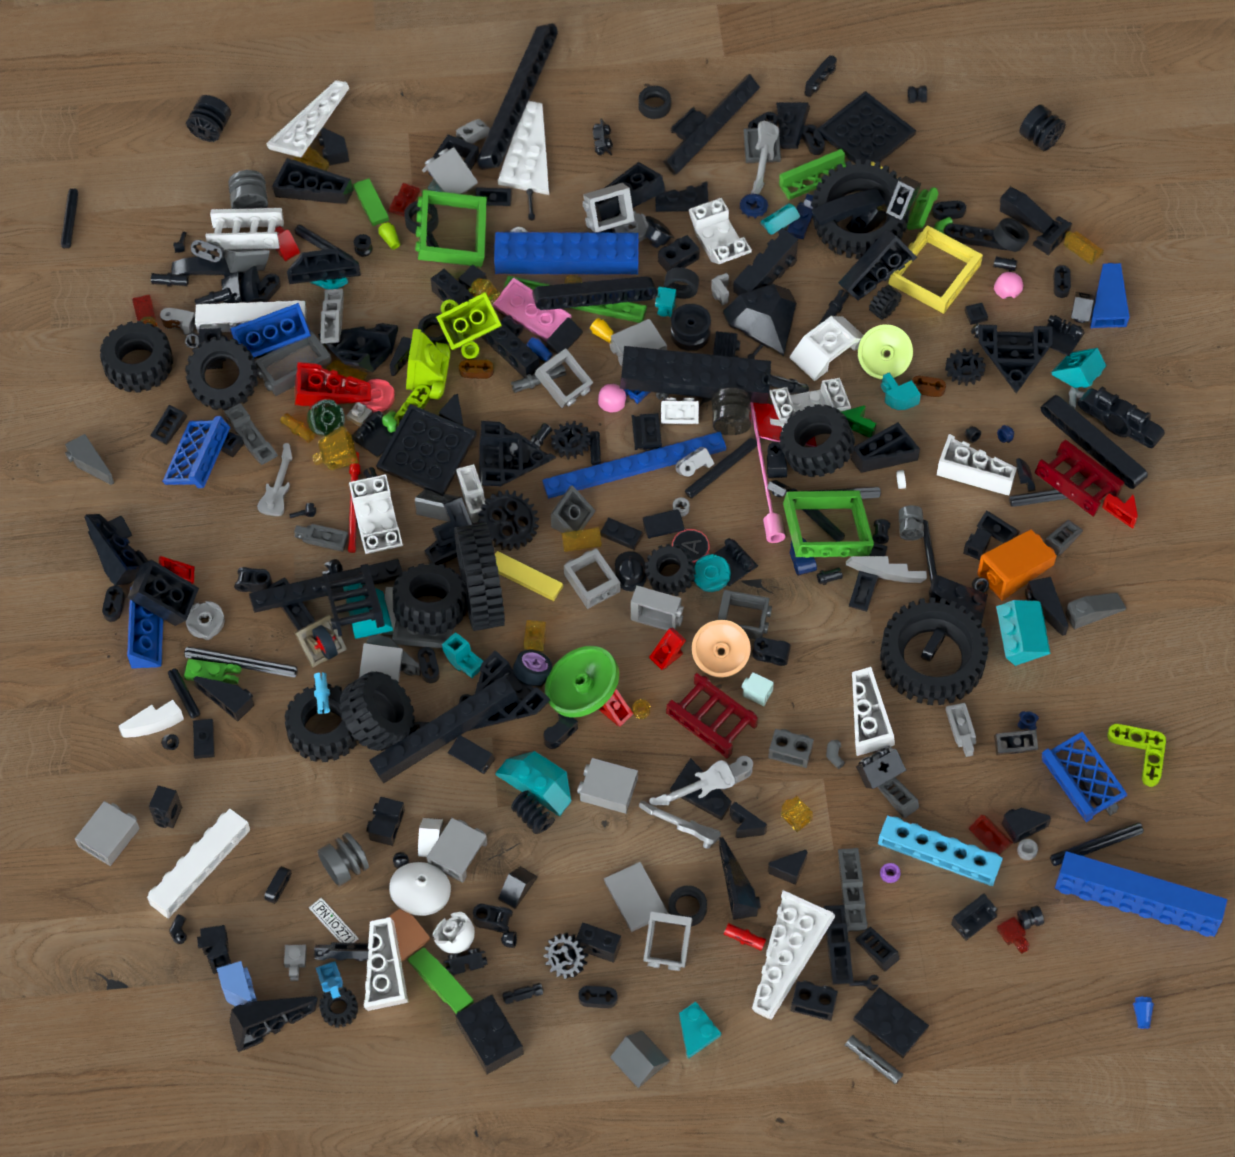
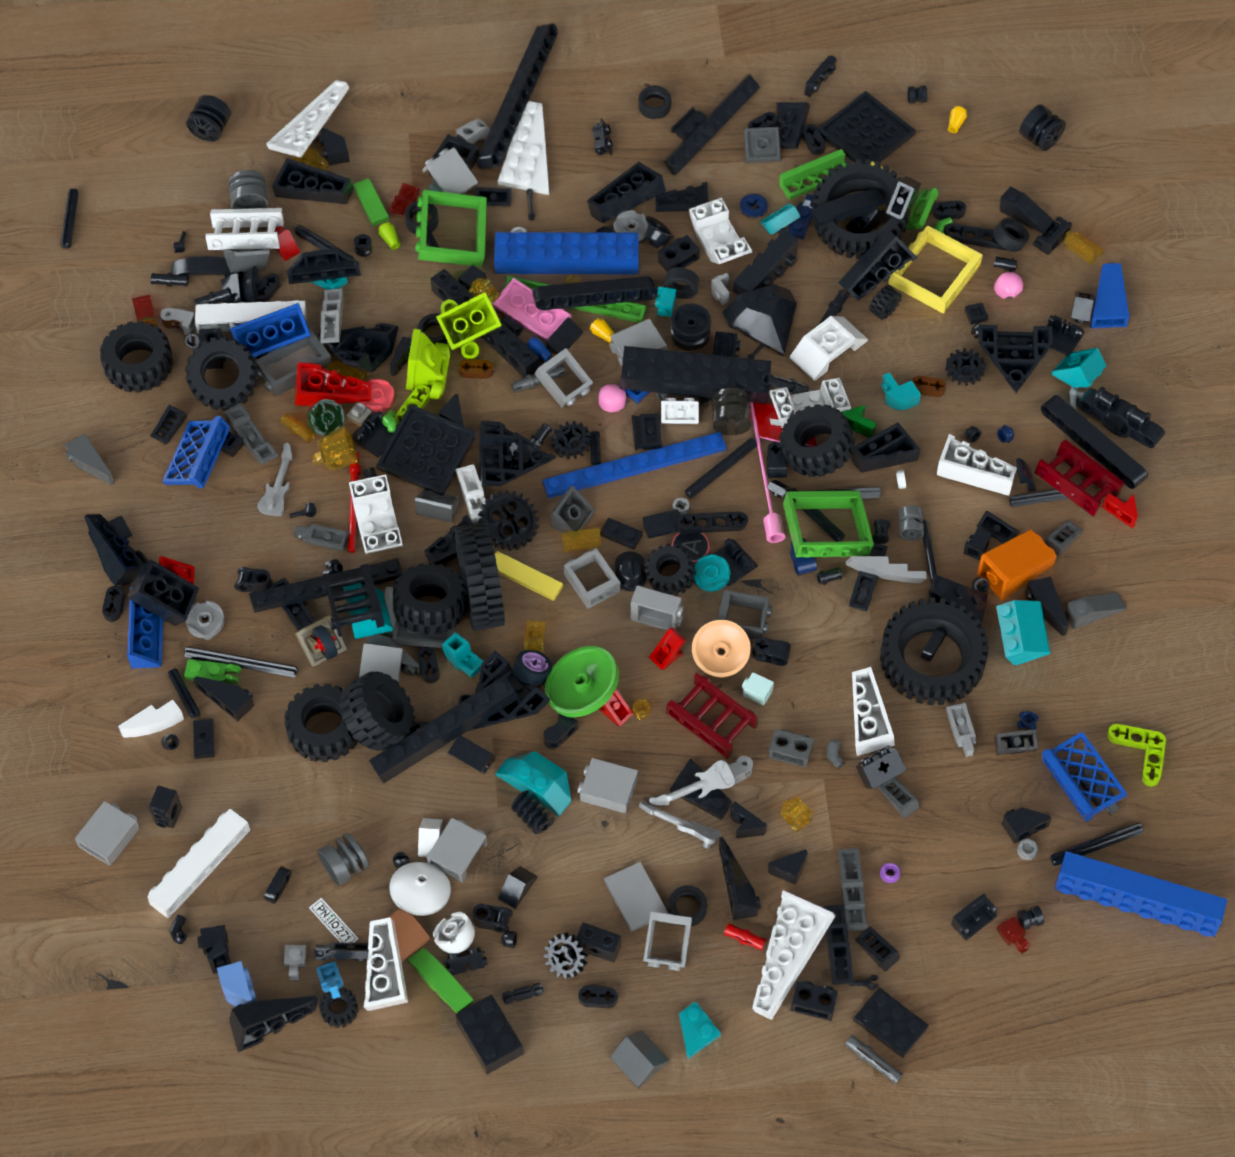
beam [191,240,225,262] -> none
medium azure pin [314,672,330,714] -> none
black brick [366,797,405,846] -> none
black plate [432,497,472,547] -> none
light grey window [582,183,635,233] -> none
leg [676,447,715,477] -> none
light grey piece [751,121,779,194] -> none
yellowish green dish [858,325,913,380] -> none
medium azure brick [878,815,1003,887] -> none
clear red slope [968,814,1013,855] -> none
black beam [1053,265,1071,298] -> none
blue cone [1133,997,1154,1029] -> none
none -> black beam [675,511,748,534]
none -> yellow cone [948,106,967,133]

